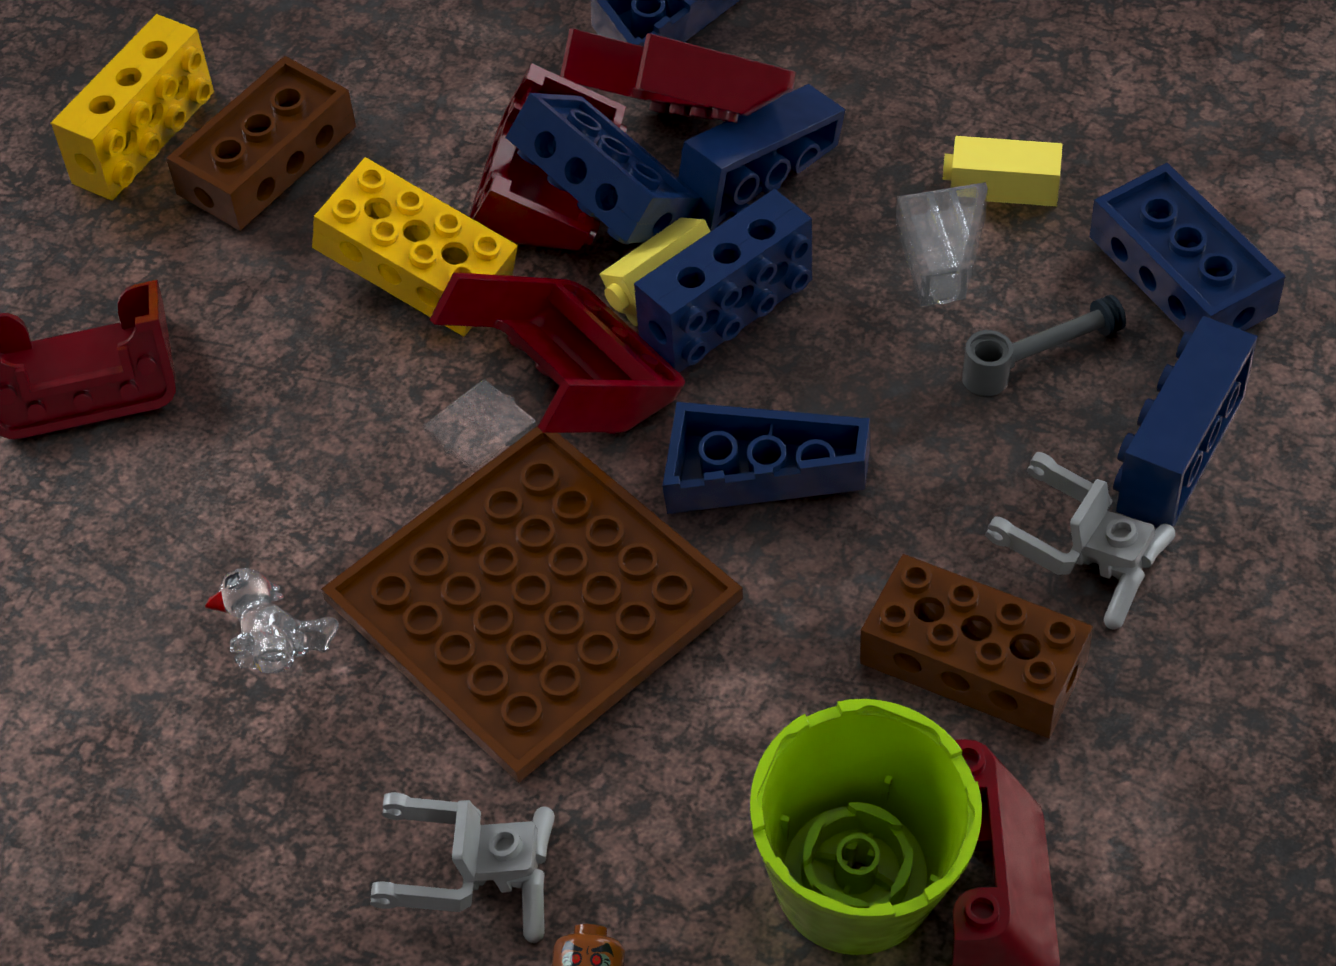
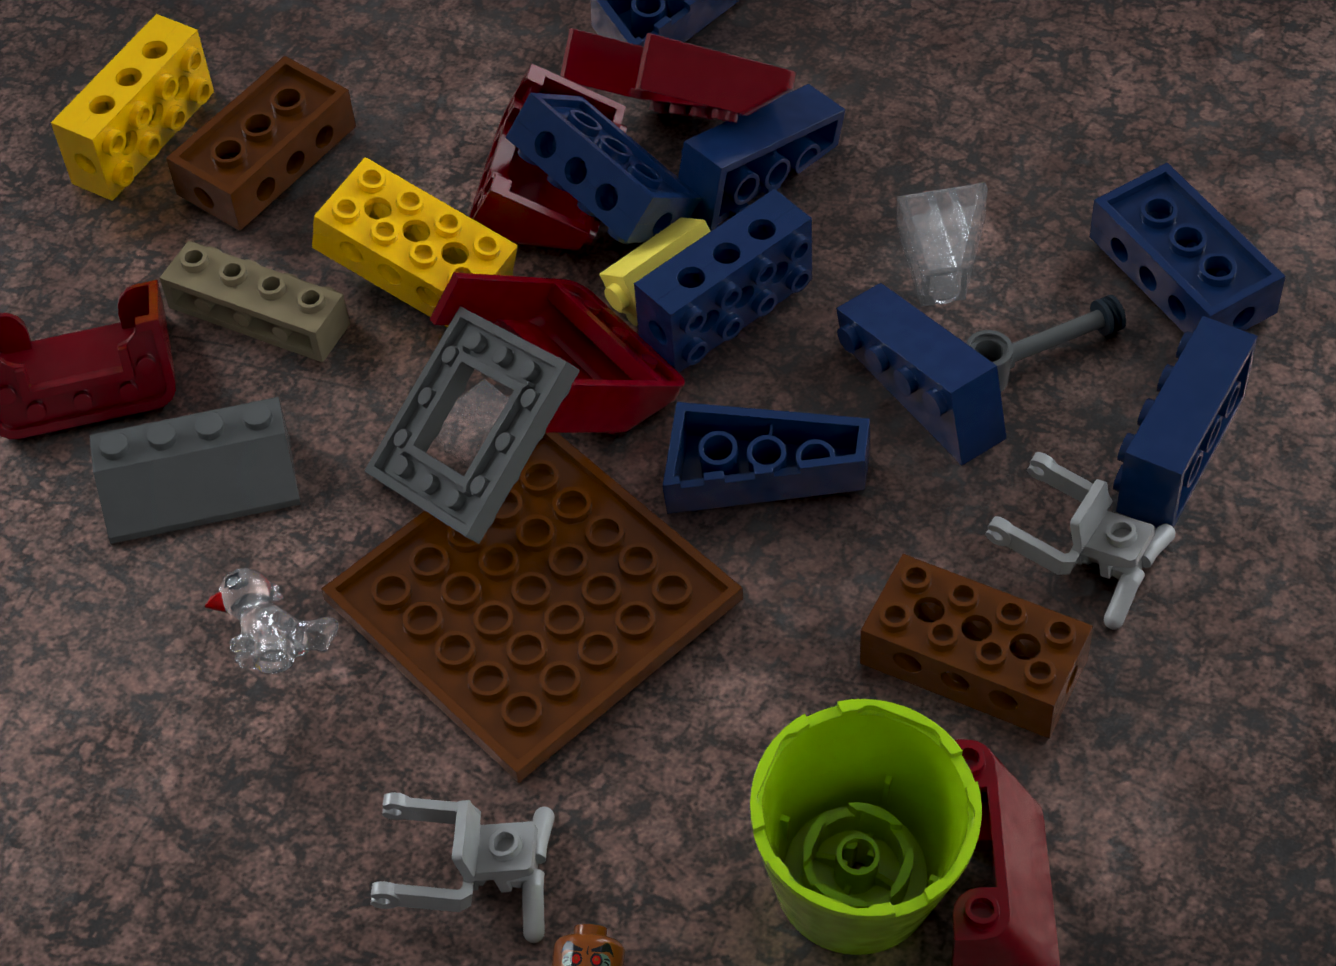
light yellow brick [943,136,1063,207] -> none
none -> dark grey slope [89,397,301,544]
none -> dark tan brick [159,241,350,363]
none -> dark grey plate [364,306,580,544]
none -> dark blue wedge [836,283,1007,466]

